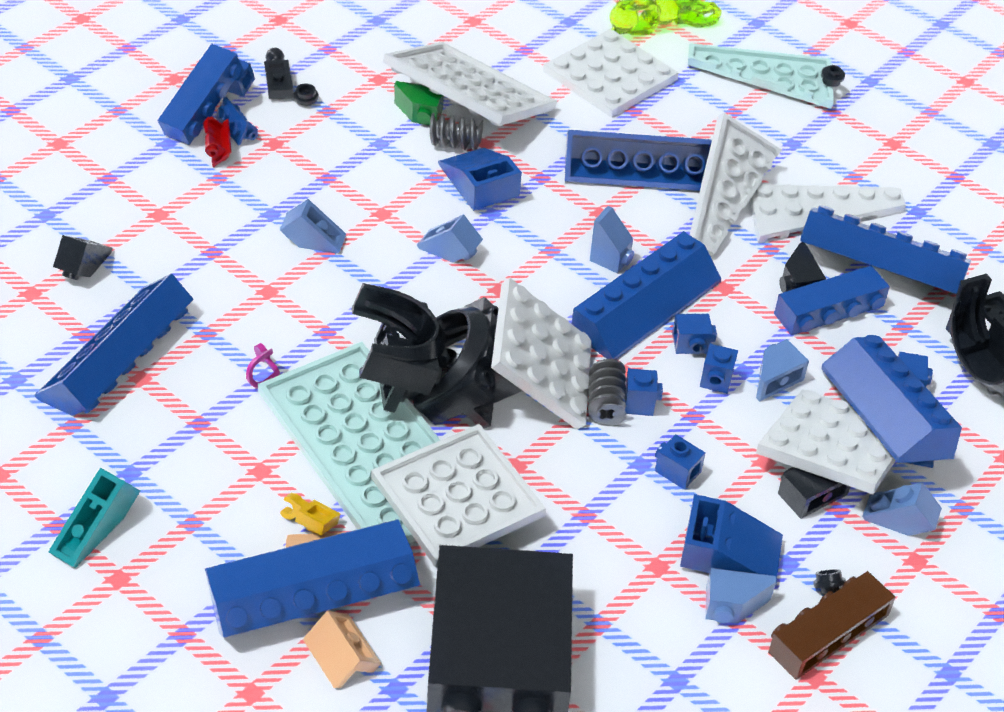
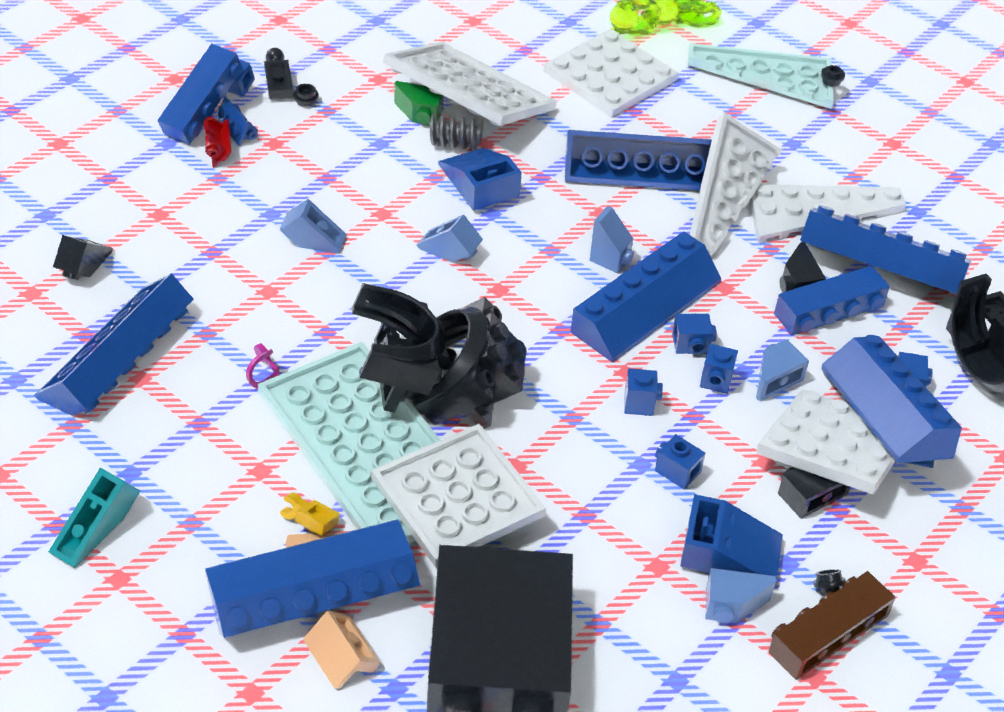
white plate [491,277,592,430] -> none
flat silver piece [588,359,626,426] -> none
medium blue slope [862,482,942,536] -> none

